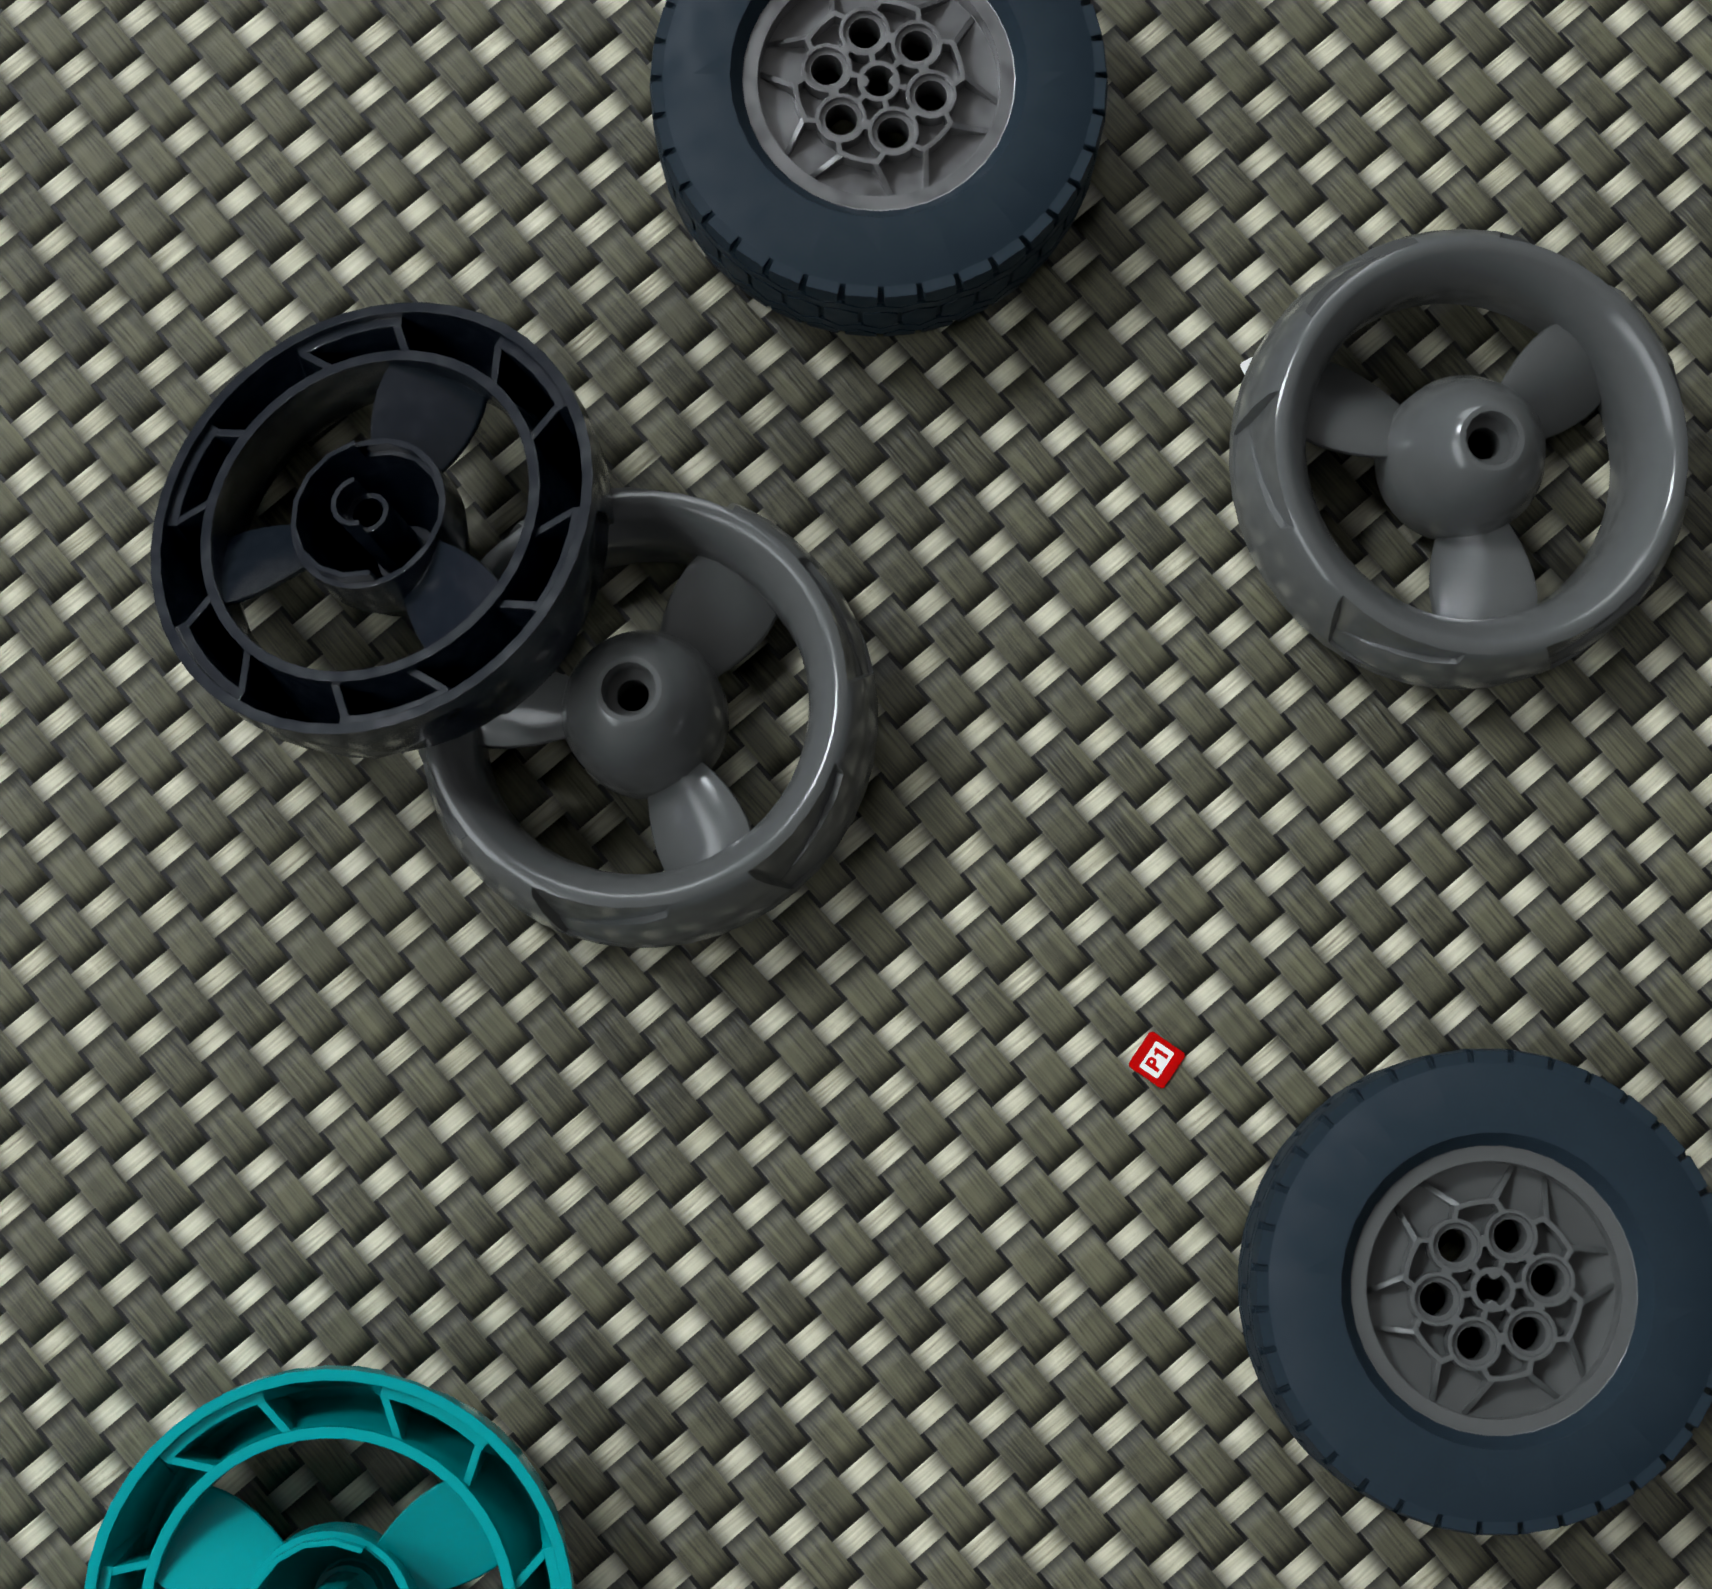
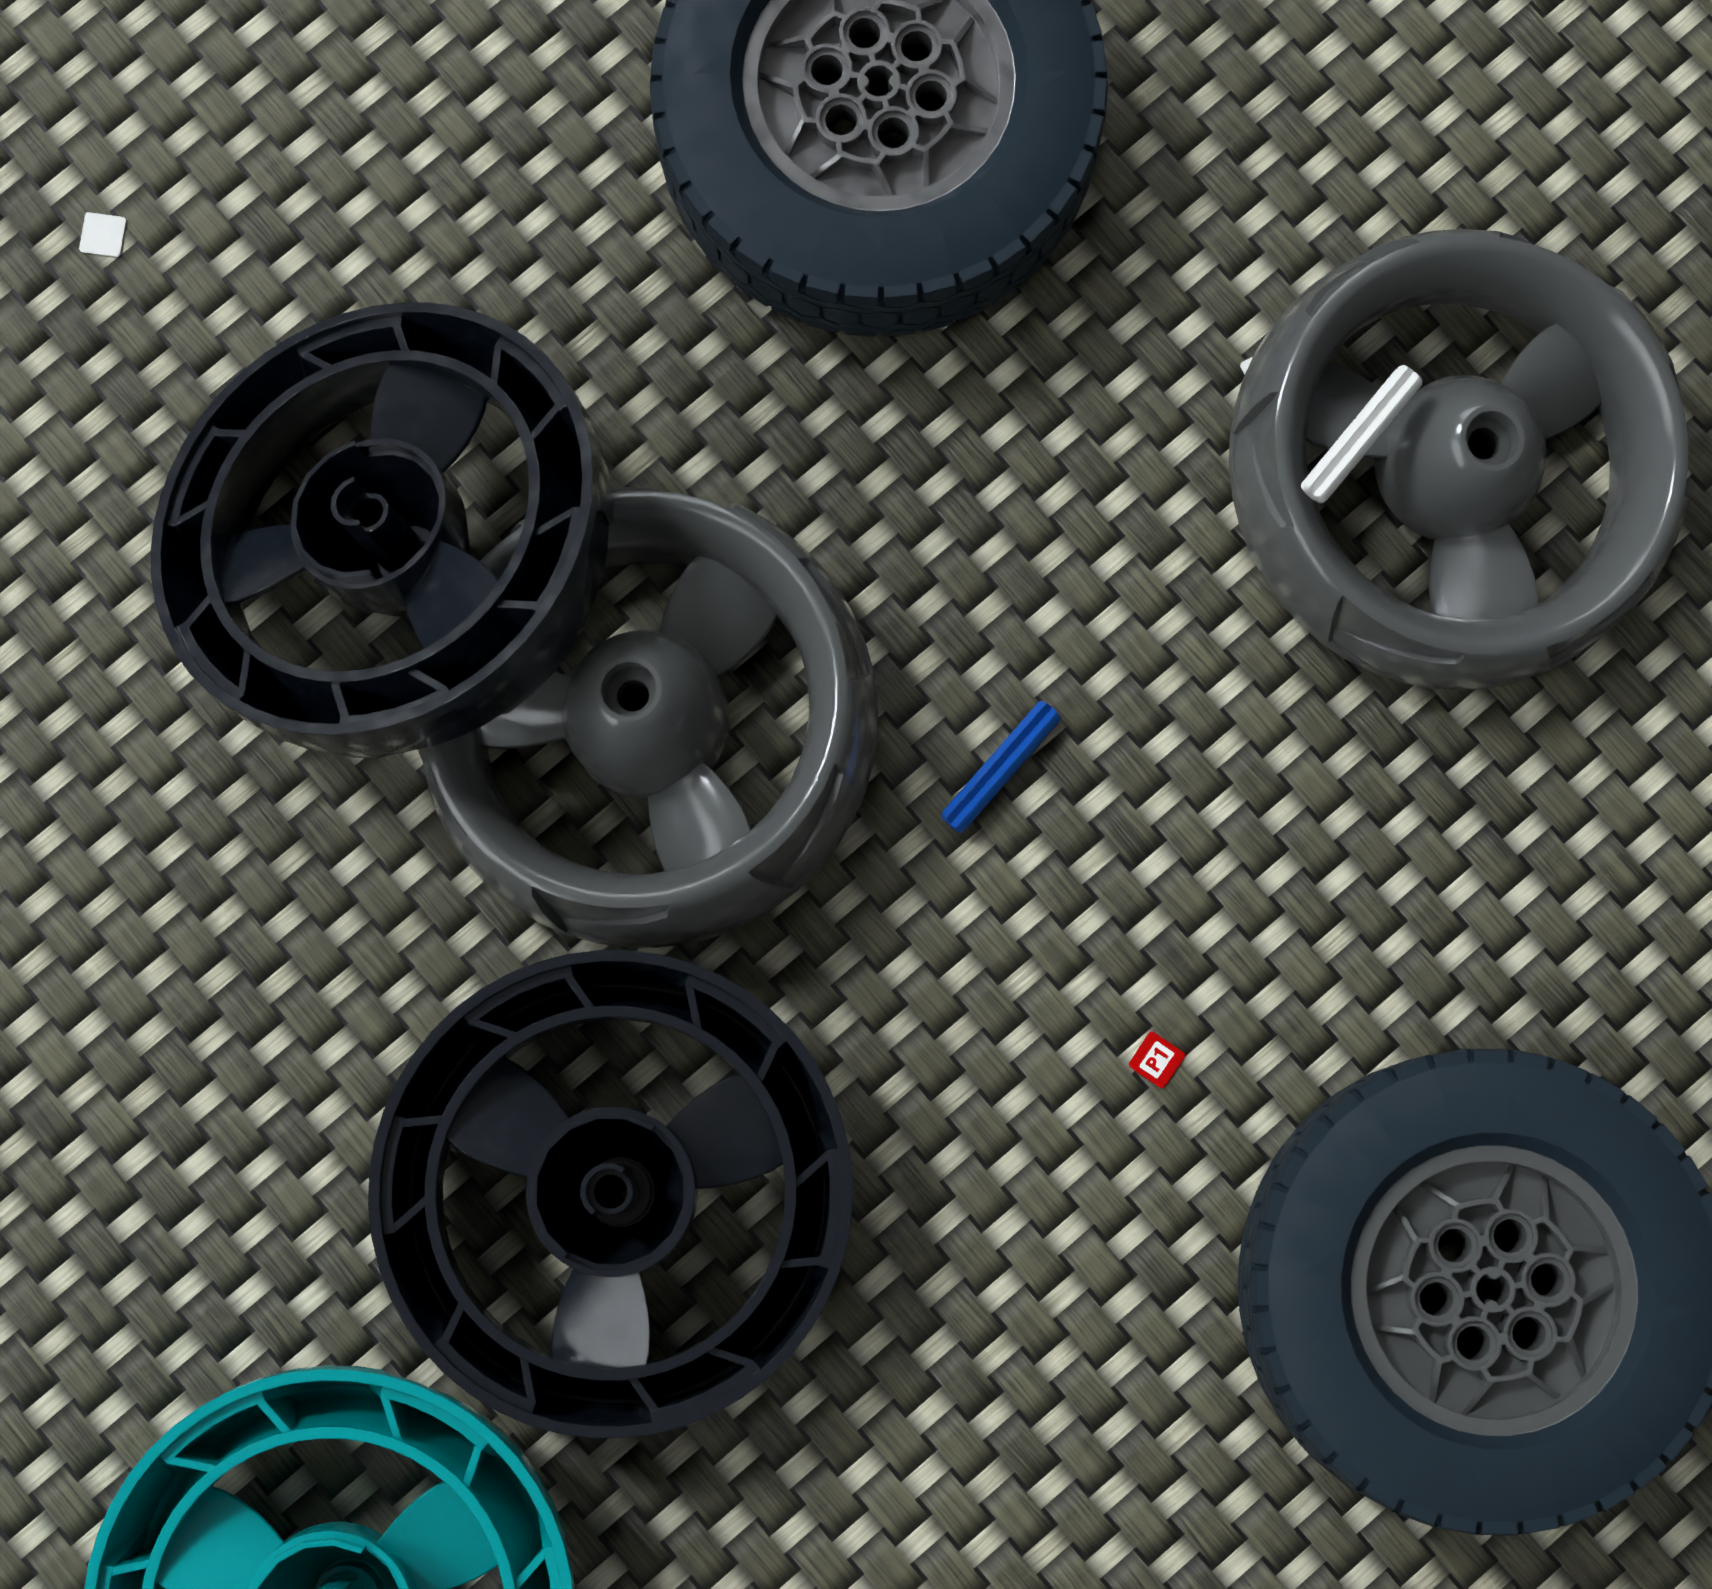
none -> white sticker [79,212,126,257]
none -> black wheel [368,950,853,1438]
none -> blue axle [941,701,1061,833]
none -> white axle [1301,365,1422,504]

